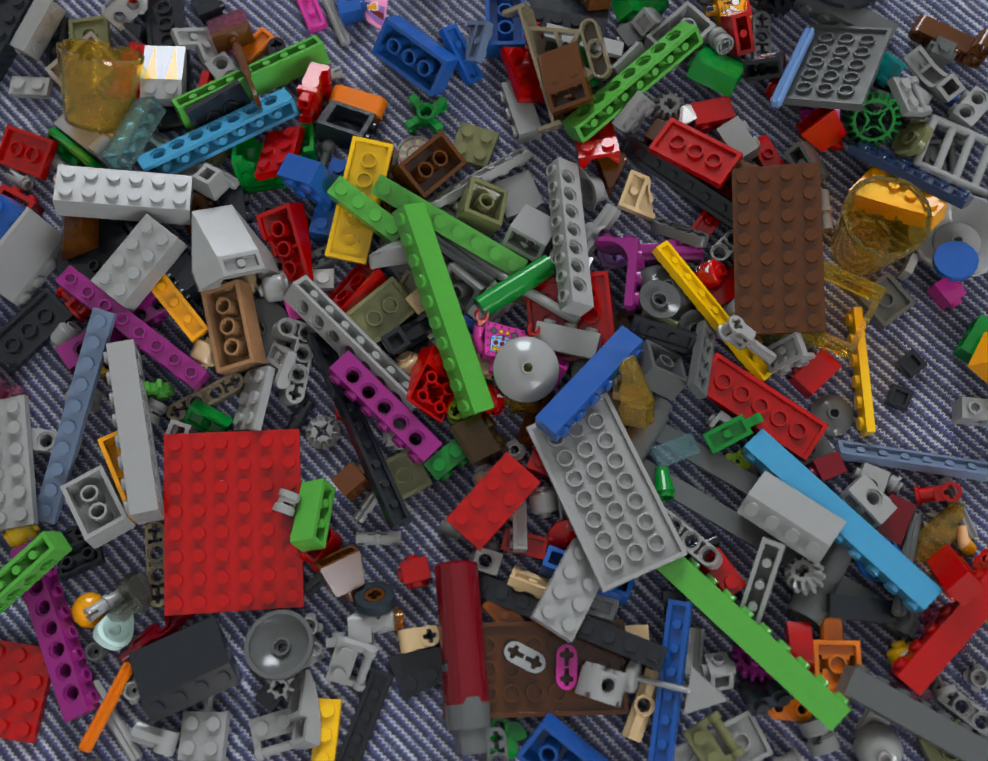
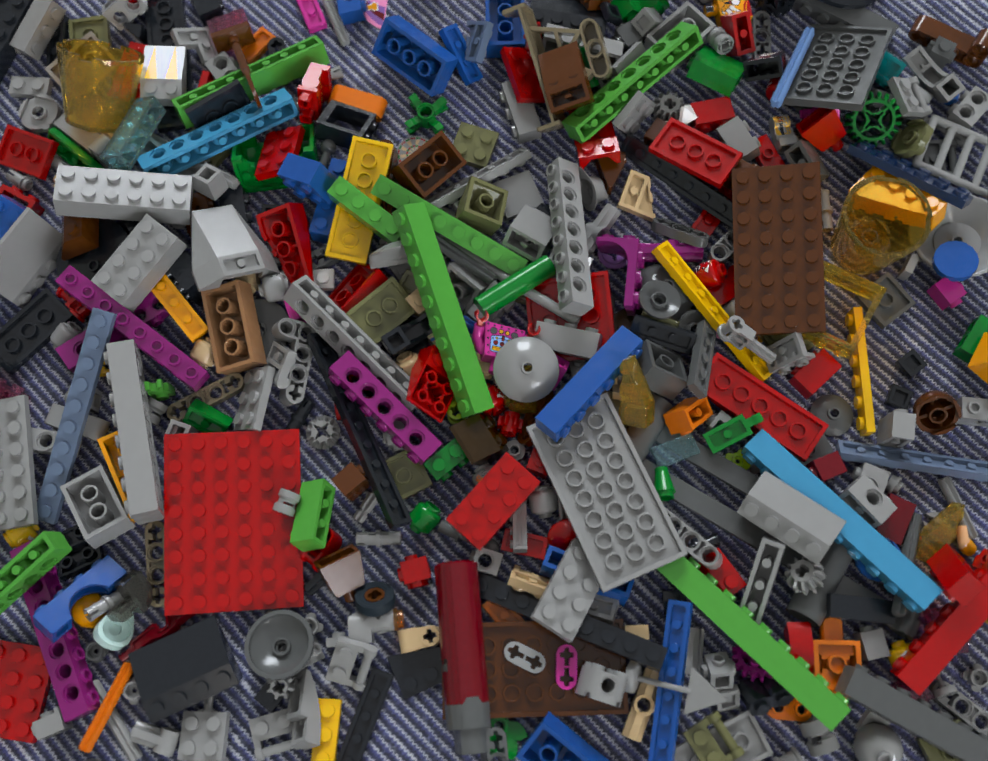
red connector [914,482,962,506] -> none
none -> light grey plate [18,94,61,134]
none -> light grey brick [31,706,74,740]
none -> blue arch [33,555,127,643]
none -> light grey beam [44,403,111,442]
none -> green head [409,501,441,534]
none -> red gear [497,411,524,437]
none -> black tile [599,1,623,26]
none -> orange brick [663,396,713,436]
none -> light grey plate [715,684,740,712]
none -> light grey leg [769,114,798,154]
none -> light grey brick [853,625,891,661]
none -> light grey brick [877,409,916,448]
none -> reddish brown cylinder [913,390,962,435]

